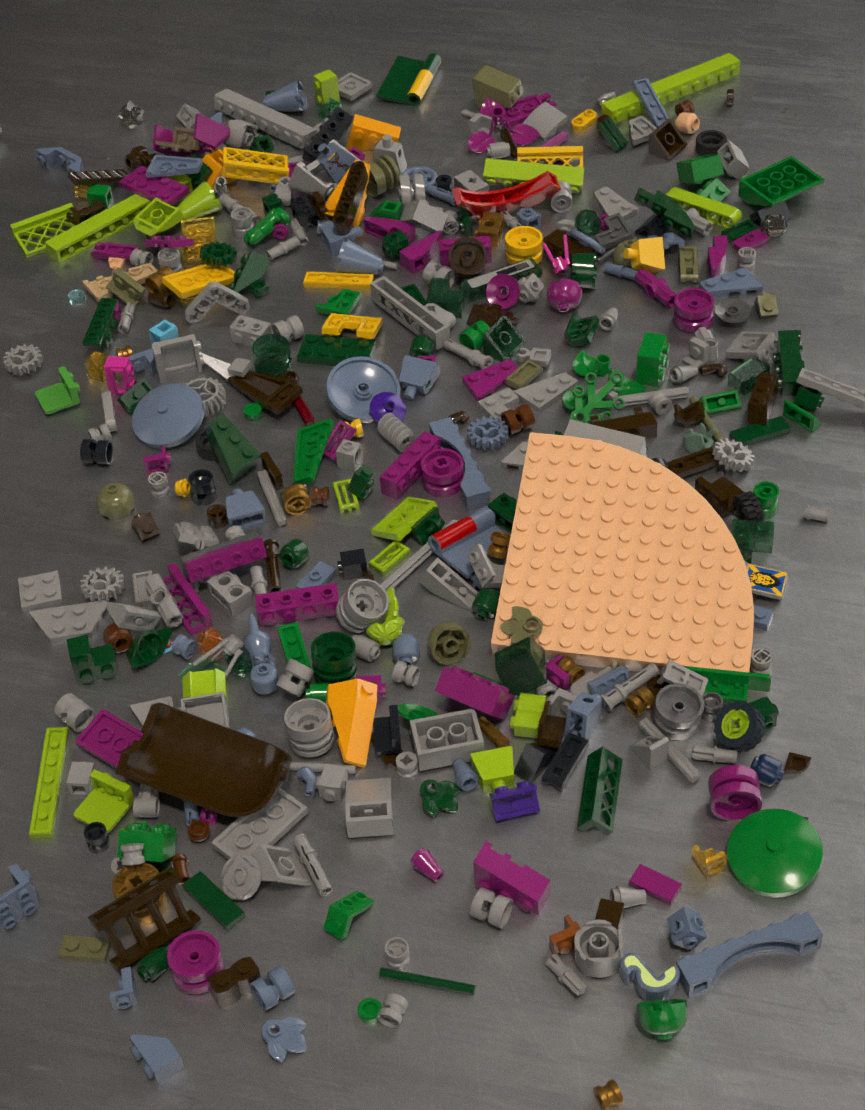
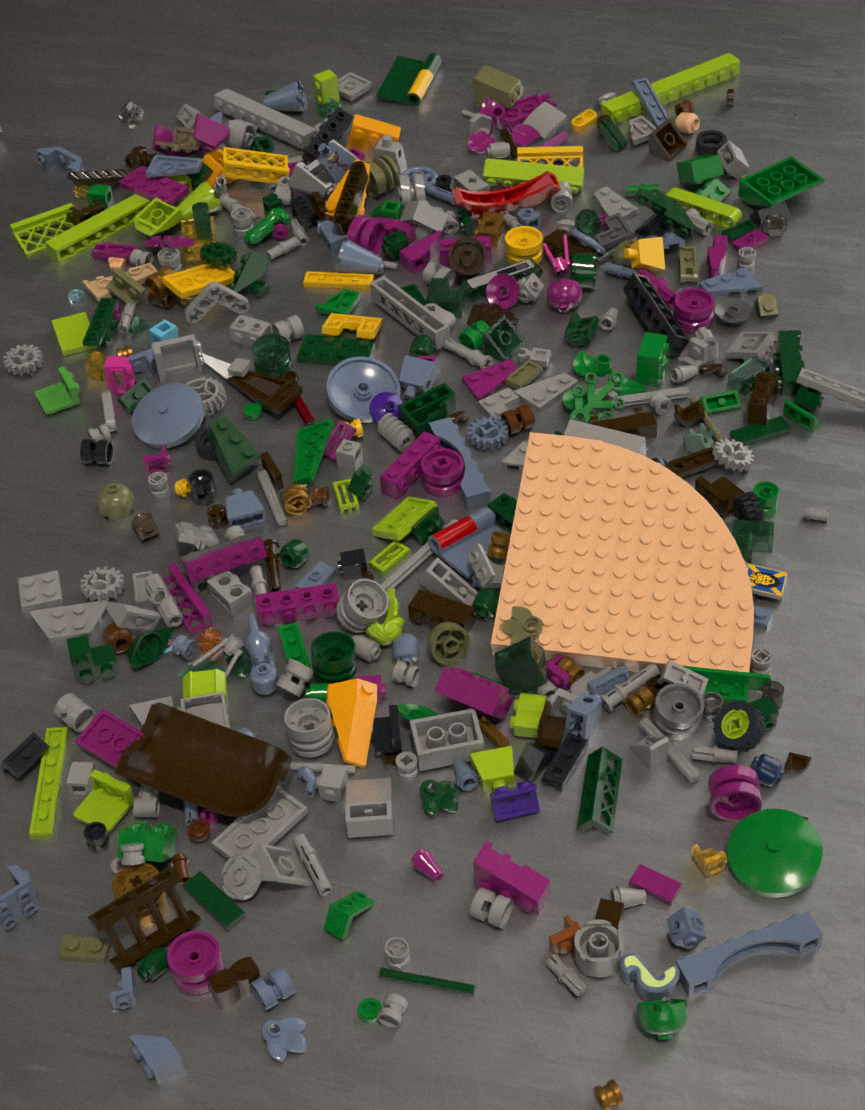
none -> black panel [0,732,50,779]
none -> lime tile [51,312,97,356]
none -> clear green tile [128,316,151,335]
none -> clear green brick [192,202,213,240]
none -> magenta wheel [347,215,386,255]
none -> dark green wedge [398,383,456,439]
none -> dark brown brick [408,589,476,633]
none -> black brick [623,273,690,357]
none -> green pin [626,183,660,197]
none -> clear smoke wheel [761,681,784,710]

